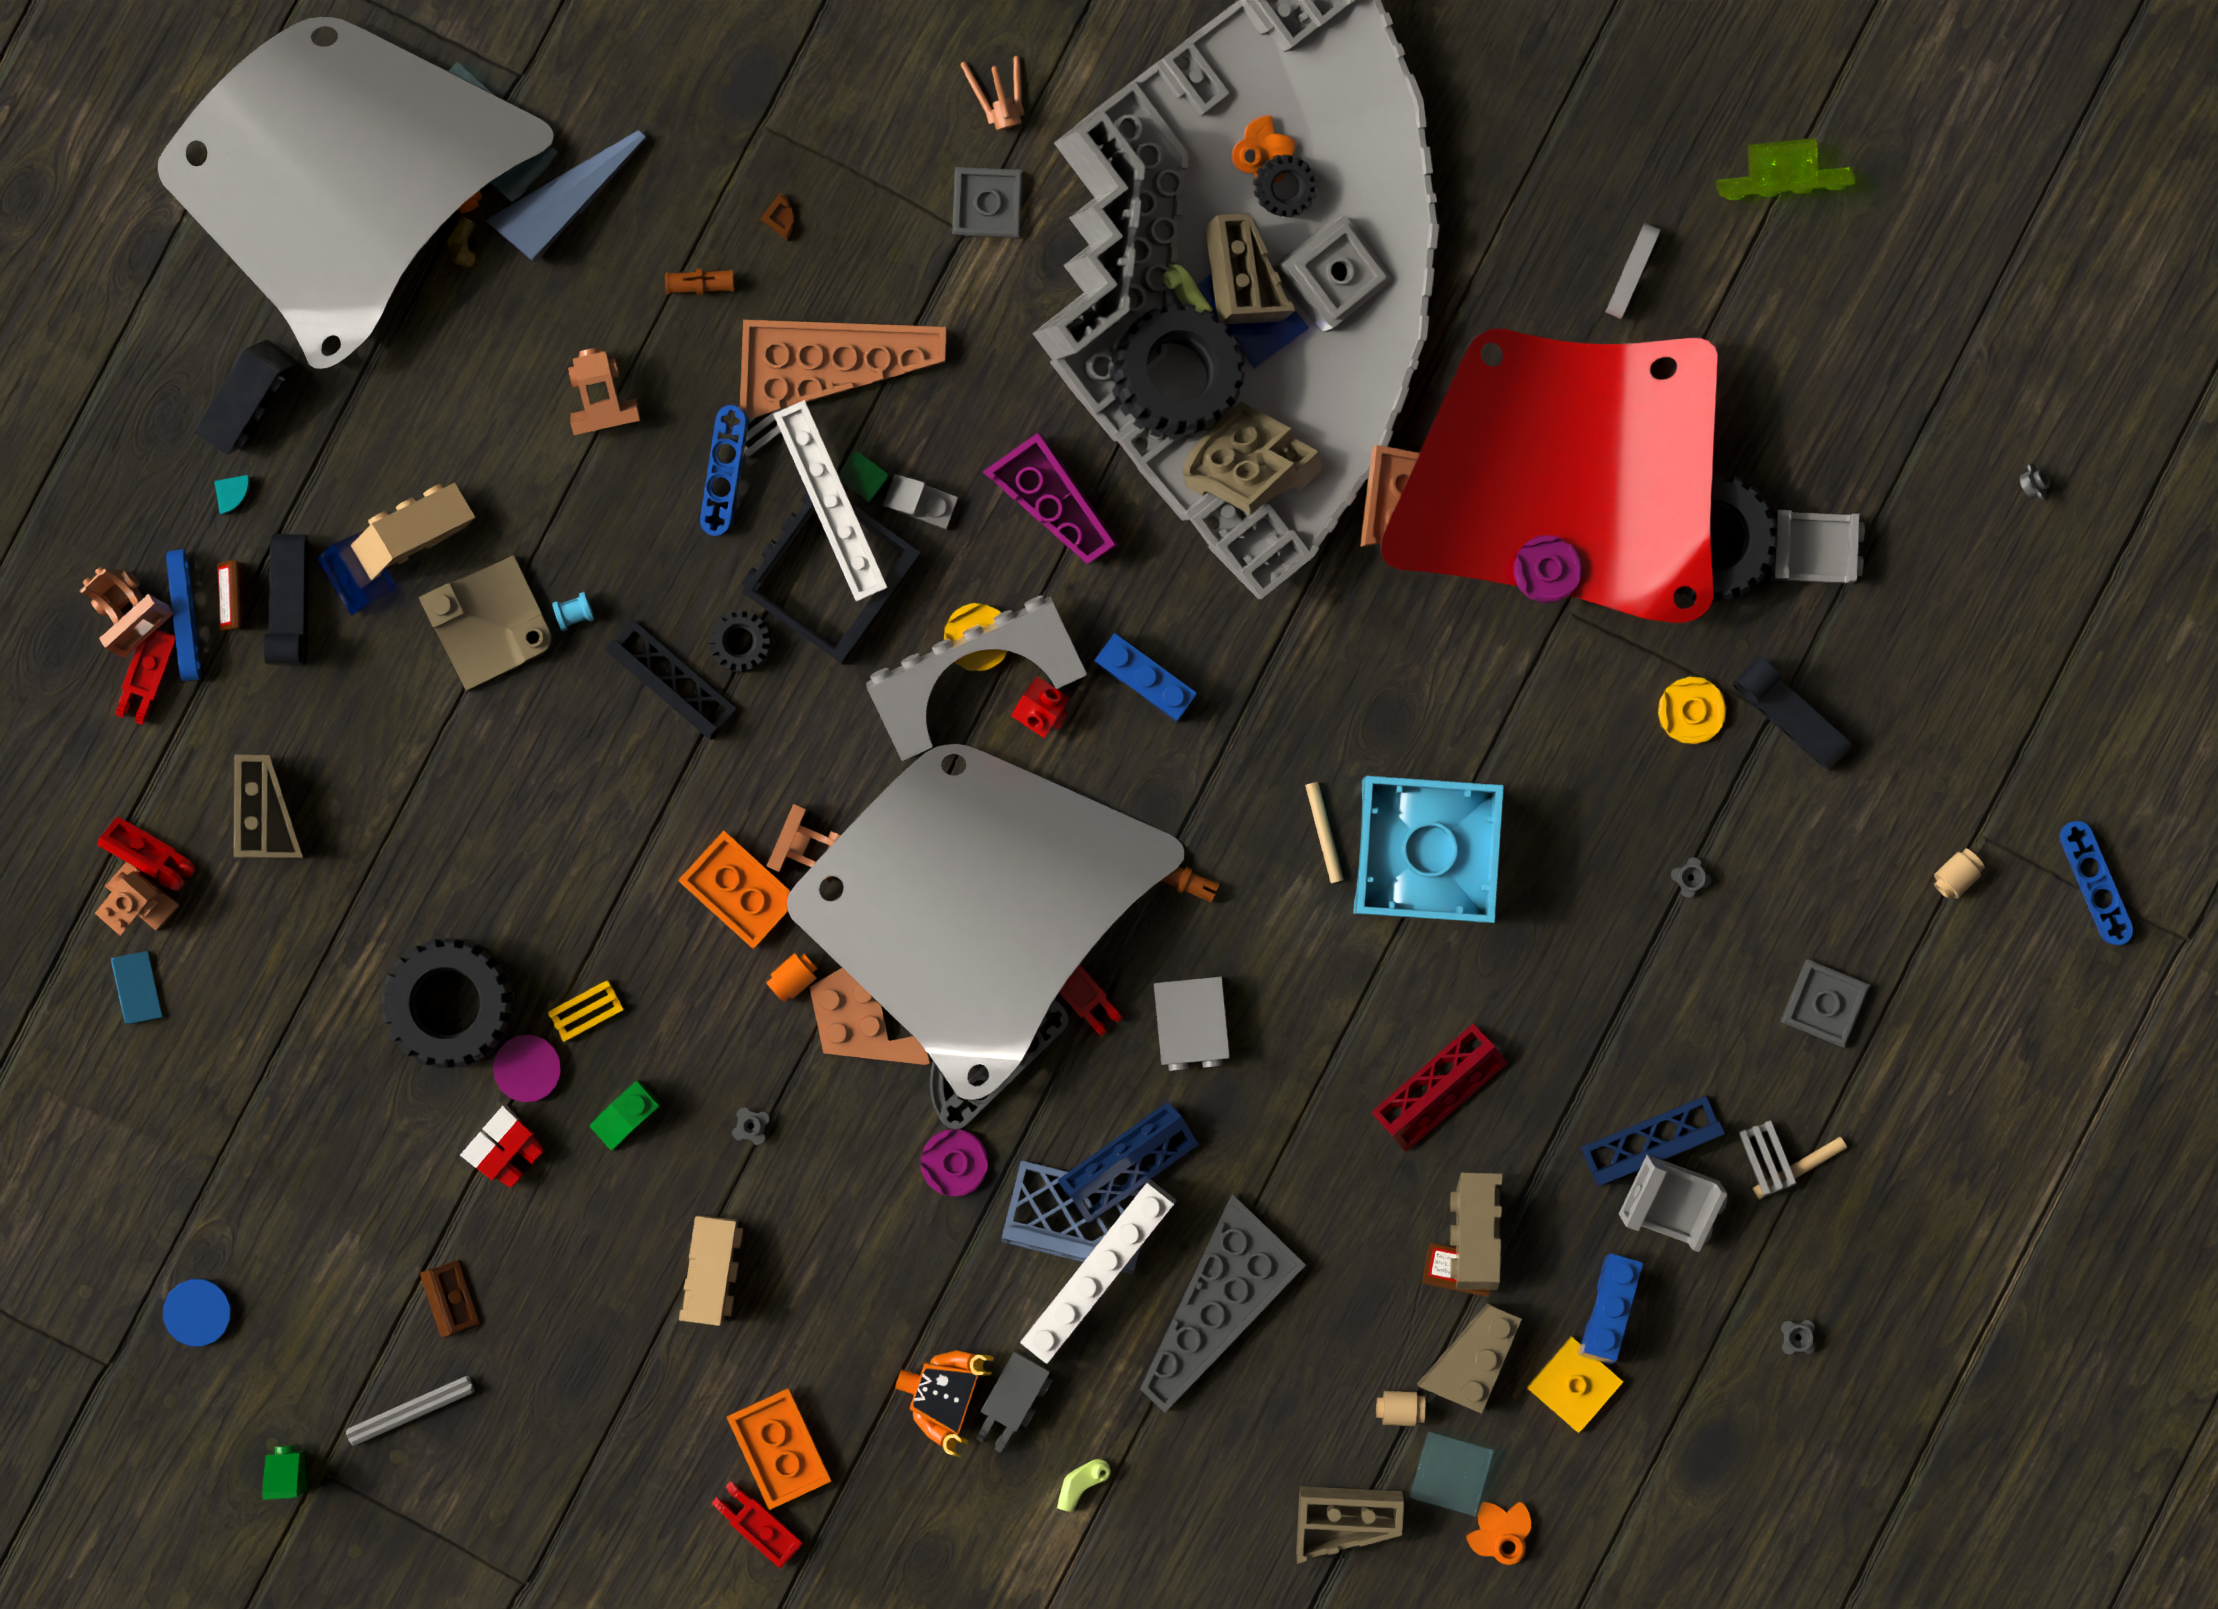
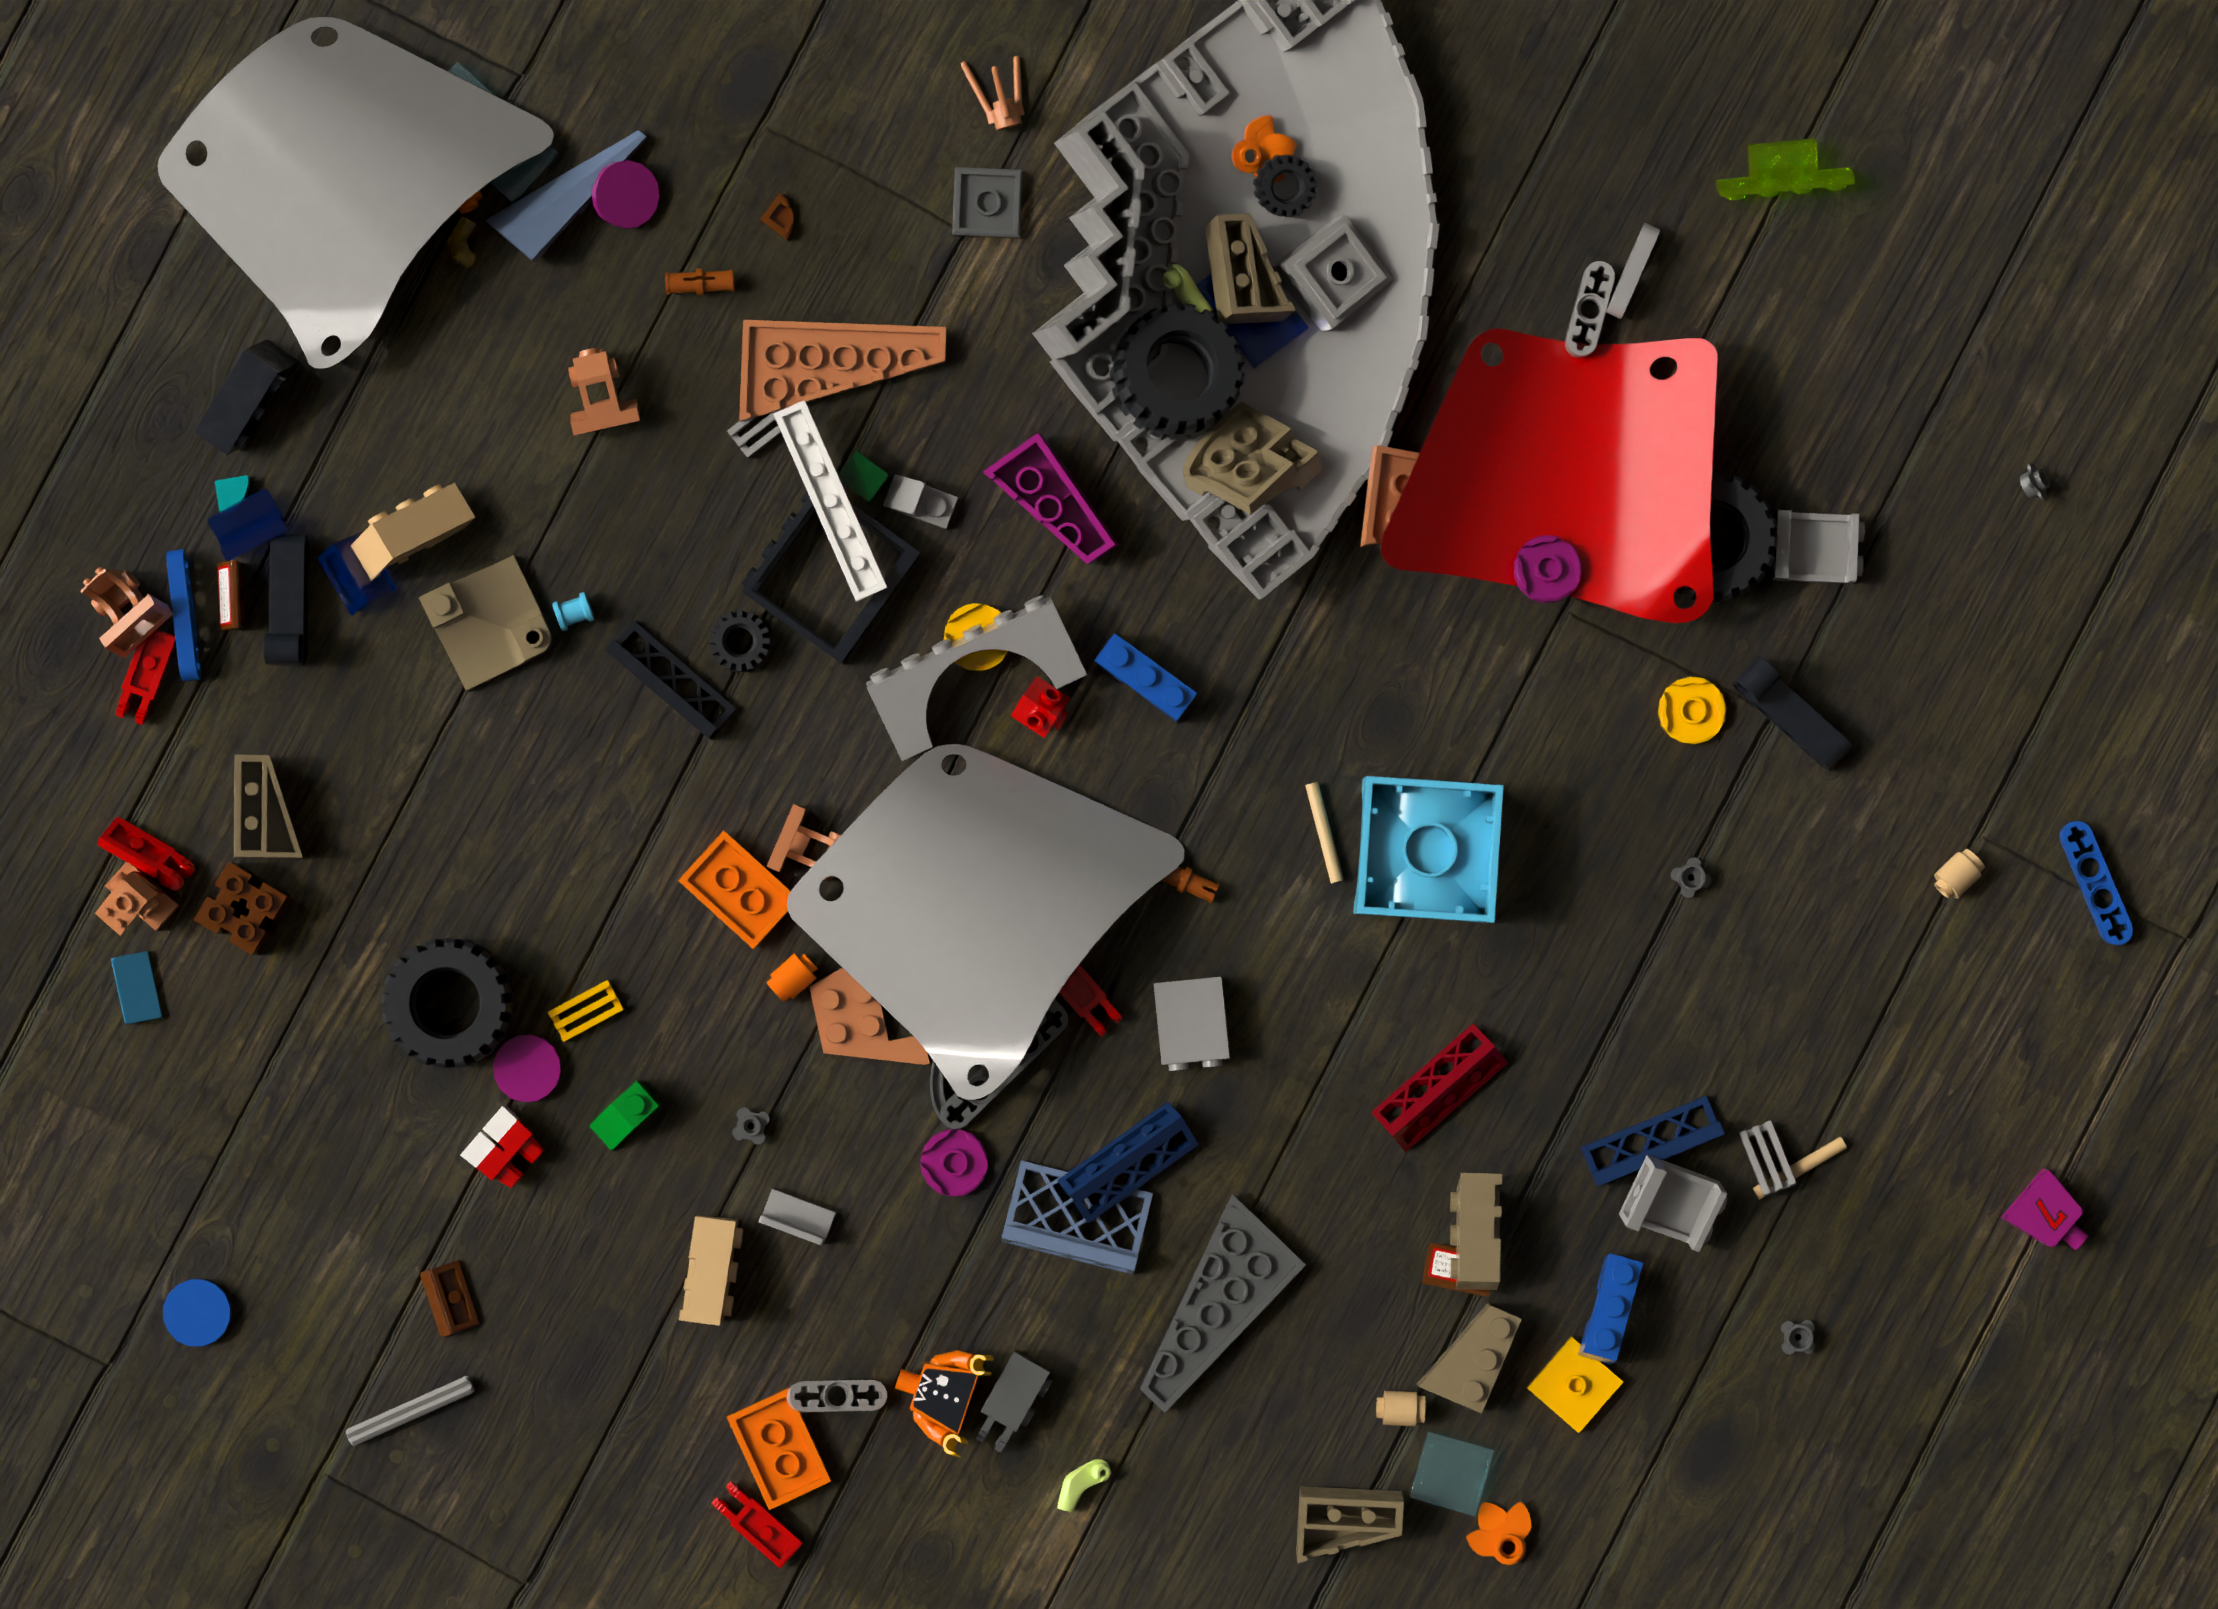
green slope [262,1445,307,1500] -> none
blue beam [700,405,749,536] -> none
white arch [1020,1179,1176,1364] -> none
dark grey tile [1780,959,1870,1048] -> none
none -> reddish brown brick [193,861,293,955]
none -> clear blue panel [208,488,287,562]
none -> magenta tile [592,160,659,228]
none -> light grey panel [758,1188,836,1246]
none -> light grey beam [787,1380,887,1412]
none -> light grey beam [1565,261,1615,358]
none -> magenta torso [2001,1169,2088,1250]

